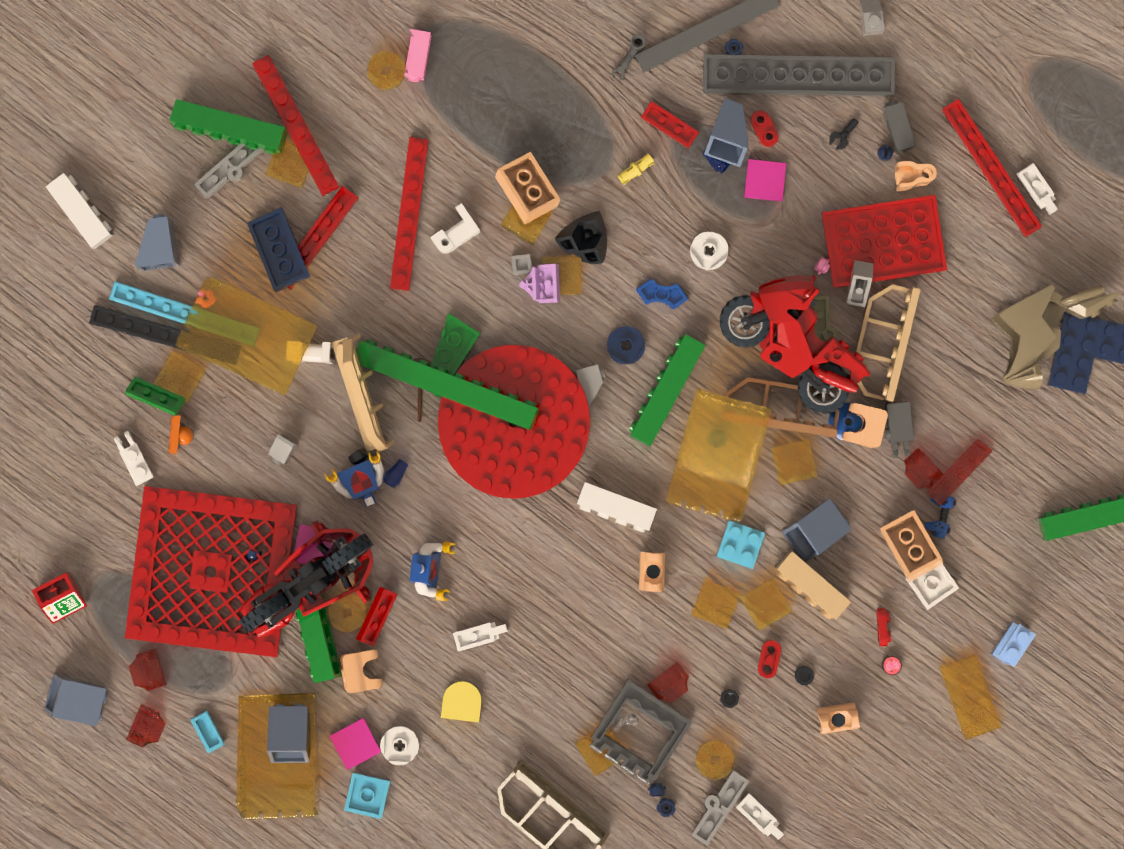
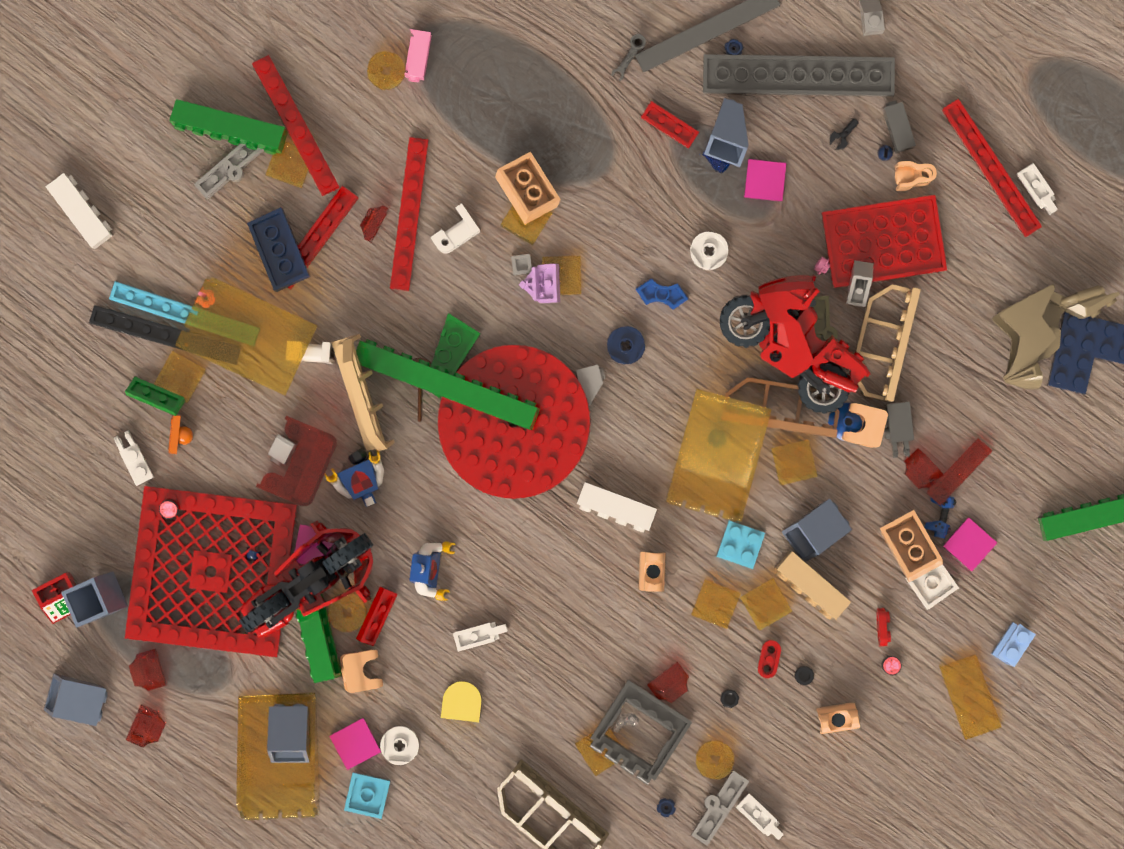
sand blue slope [135,214,180,271] -> none
medium azure tile [190,711,225,753] -> none
clear blue cone [382,459,409,489] -> none
black brick [555,211,607,264] -> none
light yellow pin [617,153,655,185] -> none
green brick [629,334,706,447] -> none
dark blue plate [647,783,666,797] -> none
red plate [750,110,779,147] -> none
none -> sand blue slope [61,572,128,628]
none -> tile [159,499,179,519]
none -> clear red windscreen [256,416,337,506]
none -> clear red slope [360,205,389,244]
none -> dark pink tile [943,517,997,572]

